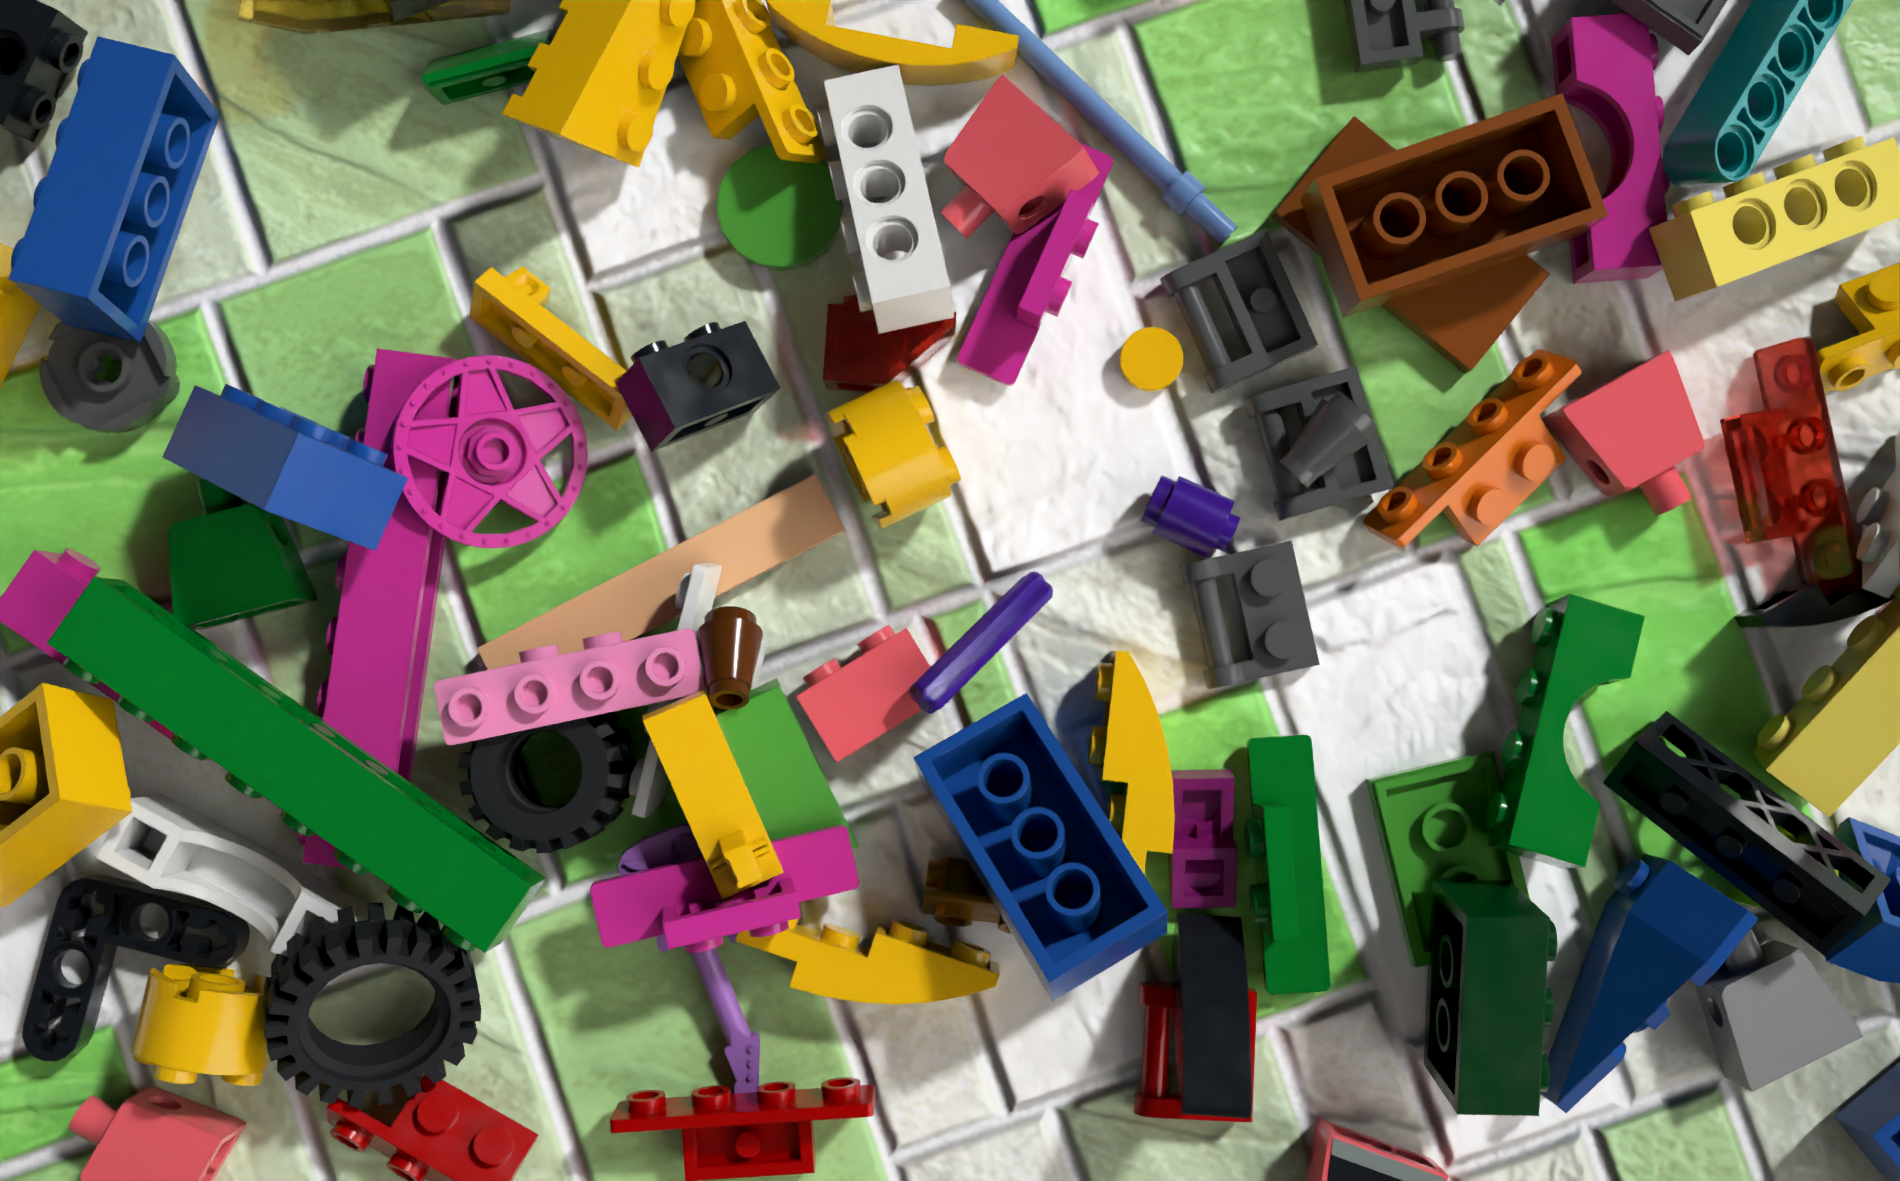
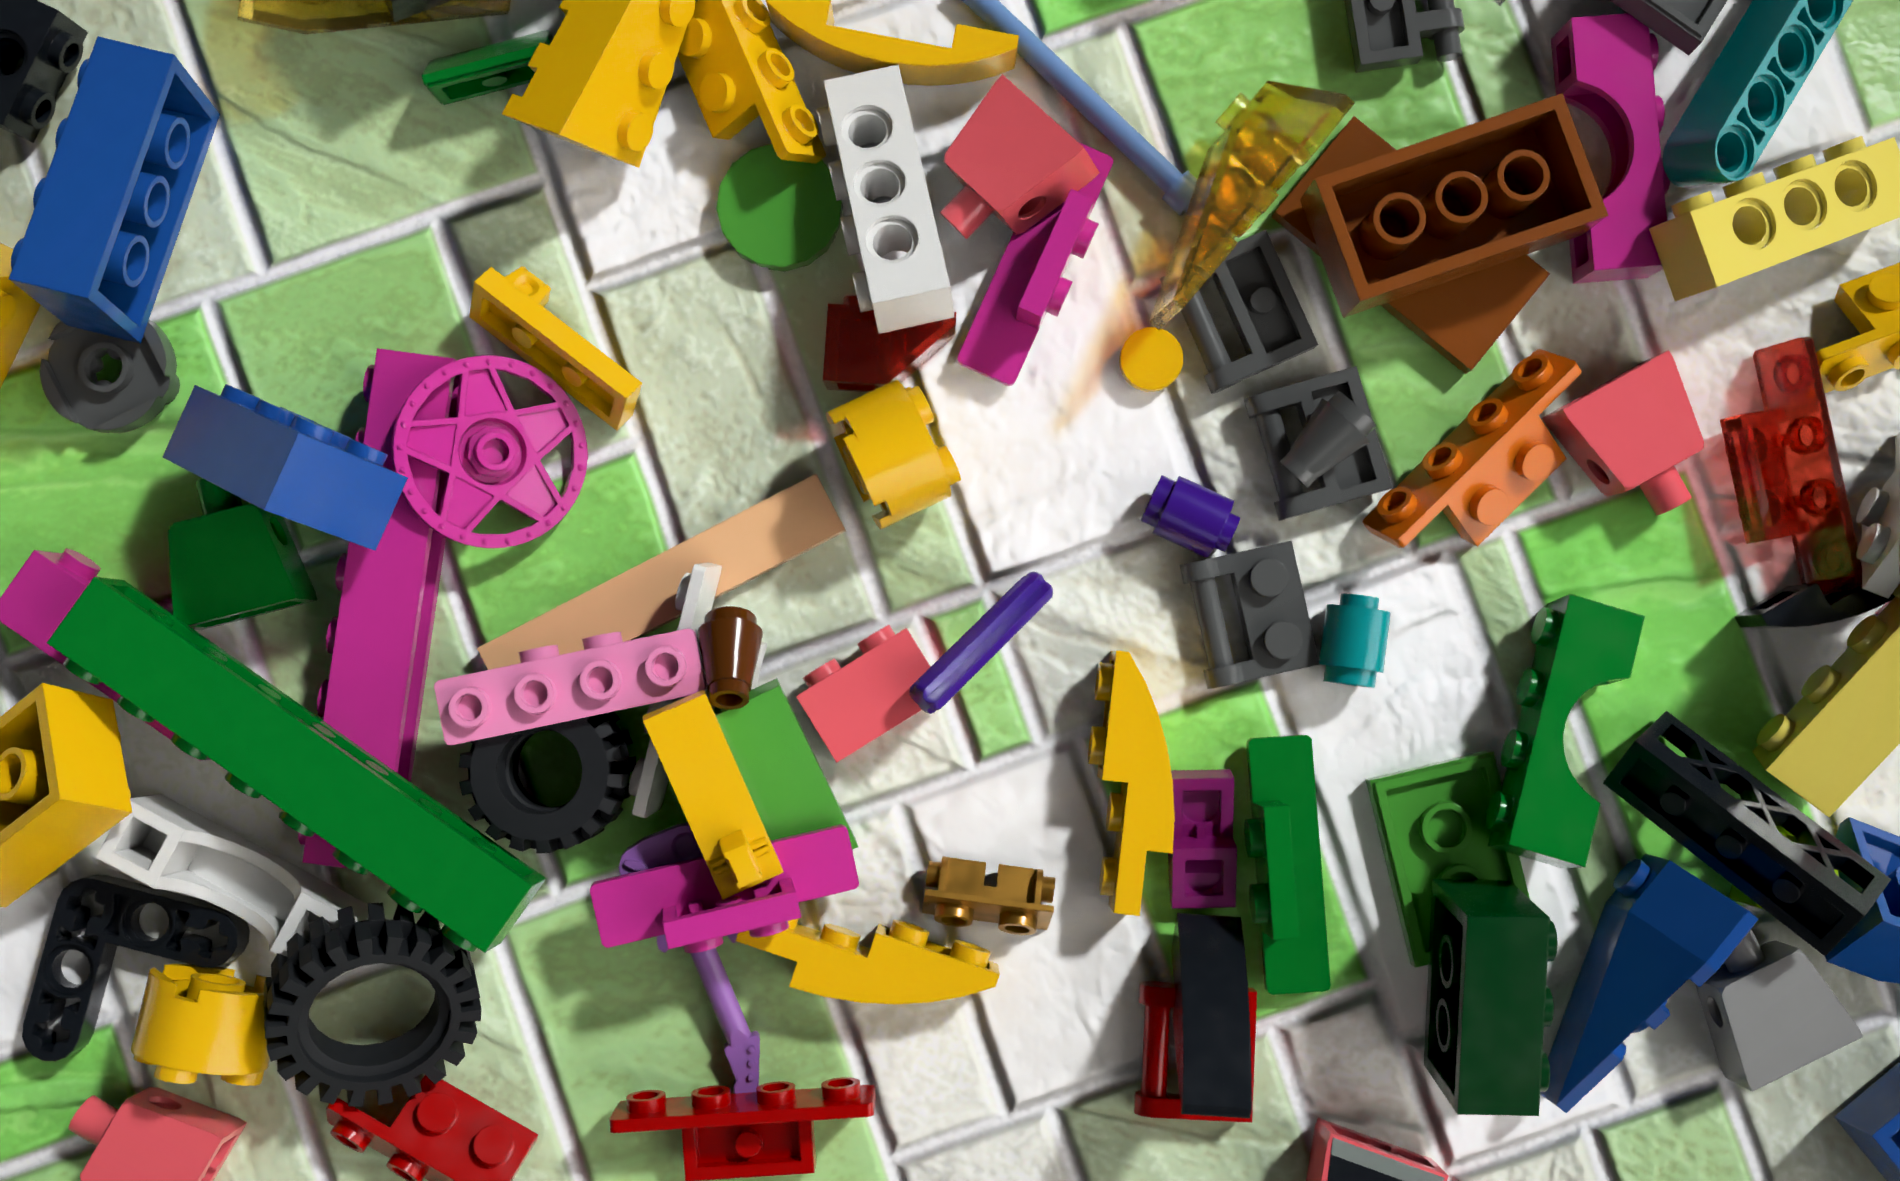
black brick [616,321,780,452] -> none
blue brick [913,693,1168,1001] -> none
none -> clear yellow wedge [1149,80,1355,330]
none -> teal brick [1319,593,1391,688]

